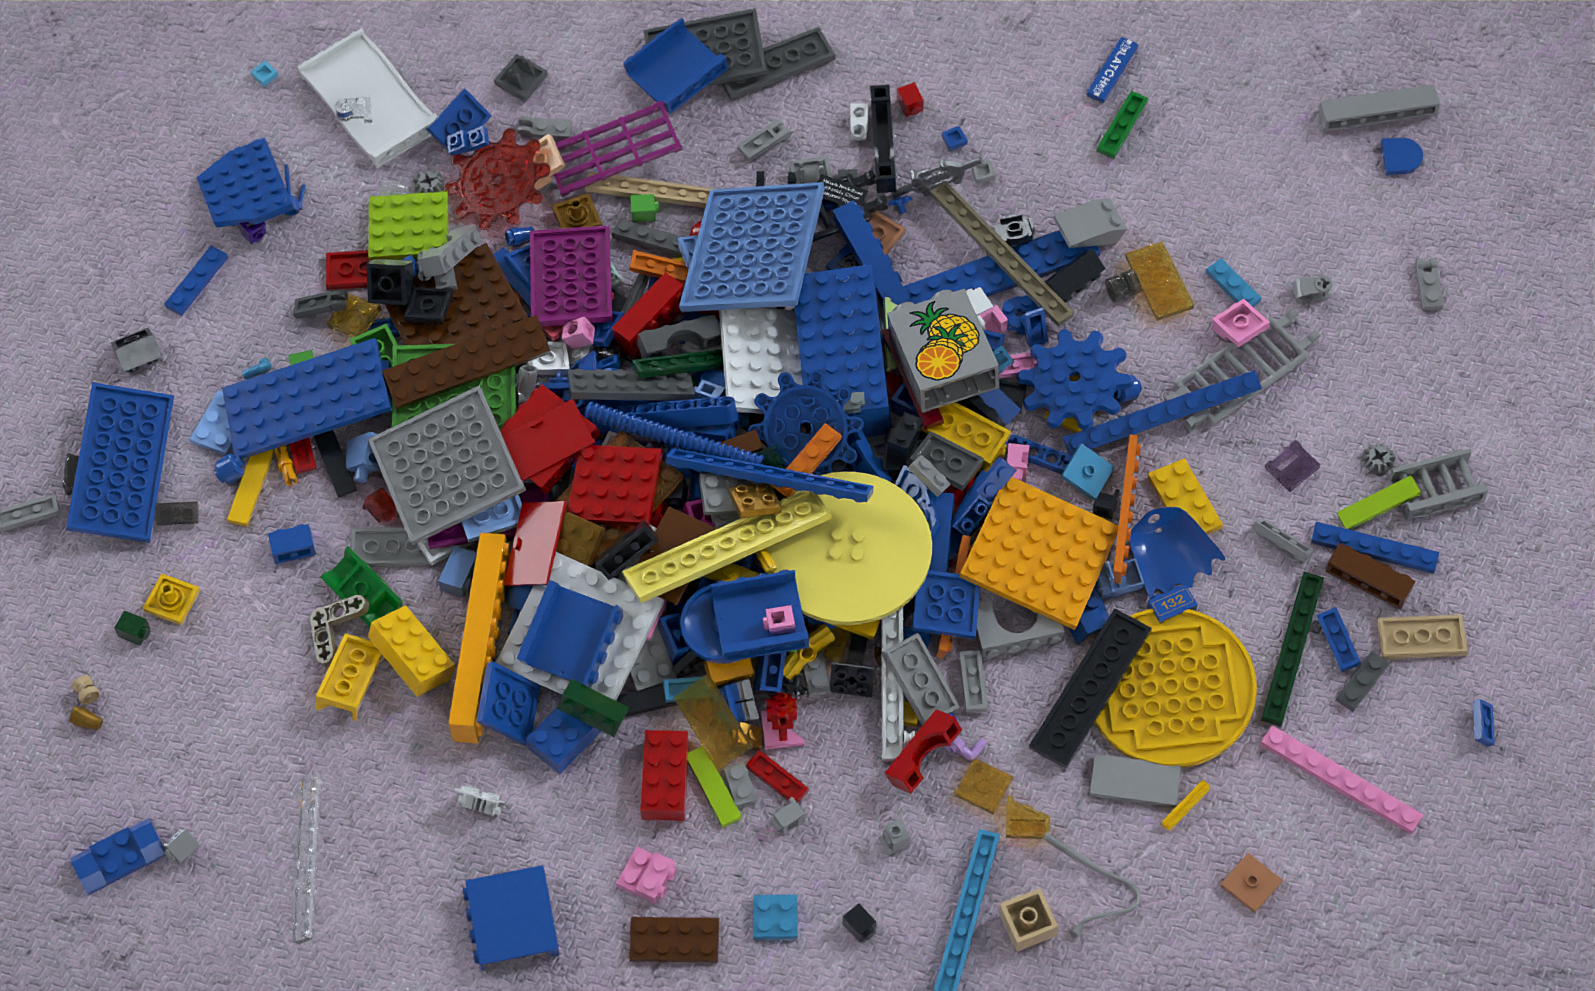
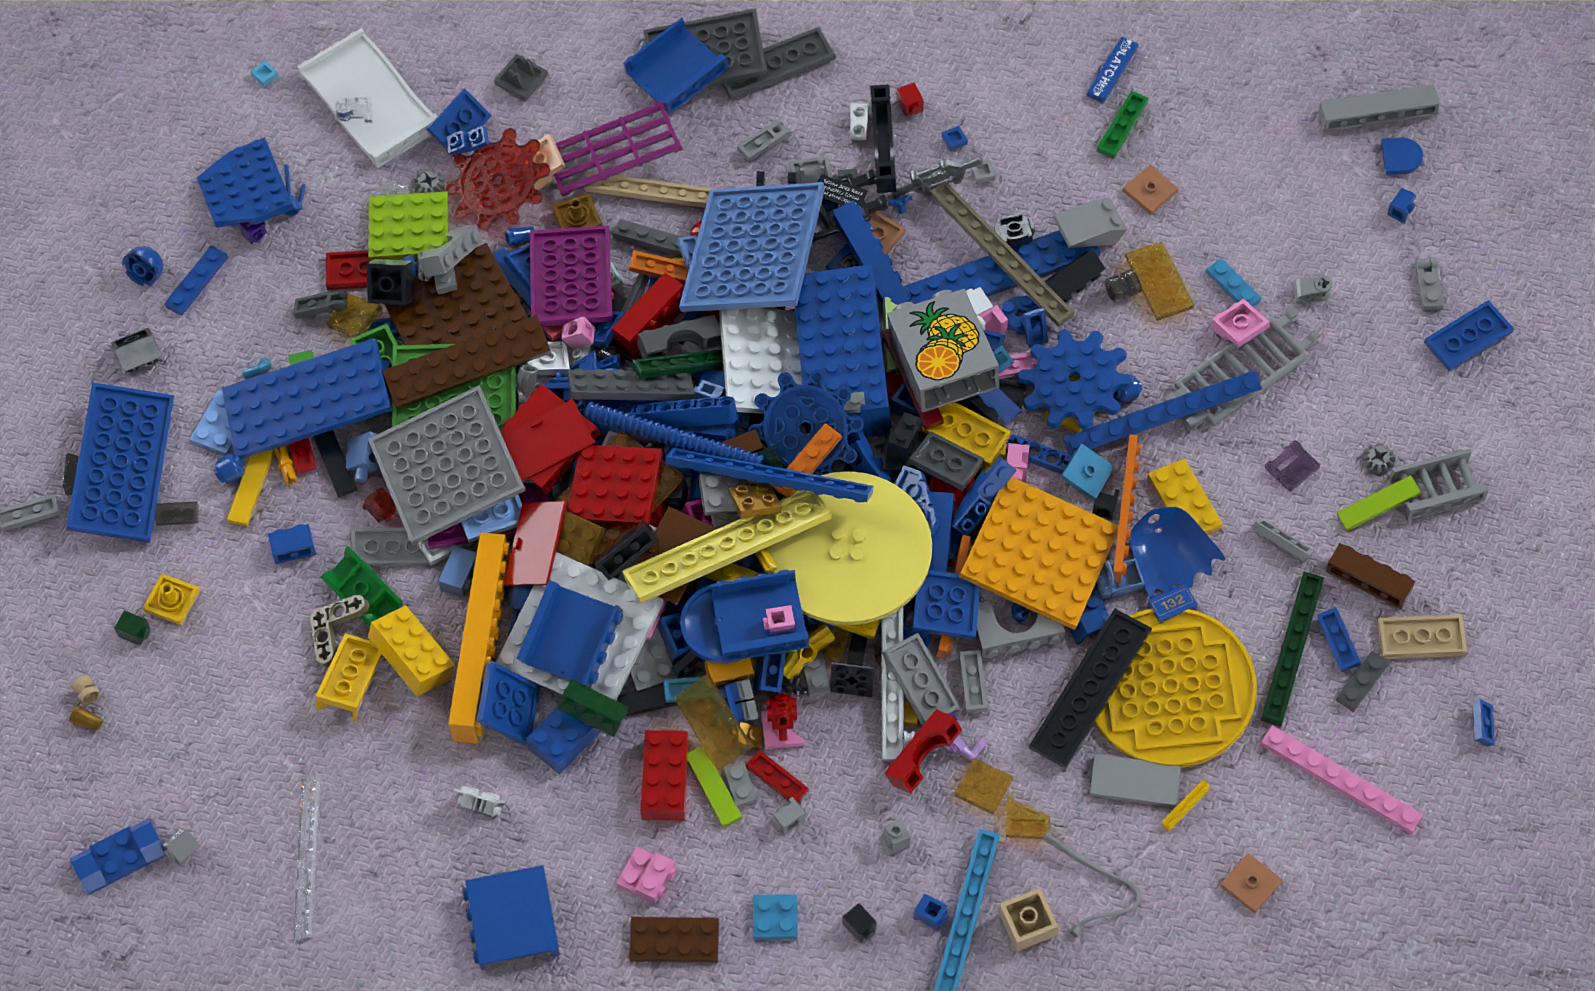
black plate [404,287,453,325] -> none
light grey hinge [516,116,573,140] -> none
bright green brick [630,194,659,223] -> none
light grey plate [908,455,951,497] -> none
blue plate [1311,522,1439,574] -> none
none -> blue cylinder [122,246,164,286]
none -> blue brick [913,893,949,930]
none -> blue arm [1011,603,1028,622]
none -> nougat plate [1122,165,1179,215]
none -> blue brick [1387,188,1416,224]
none -> blue plate [1424,300,1514,372]

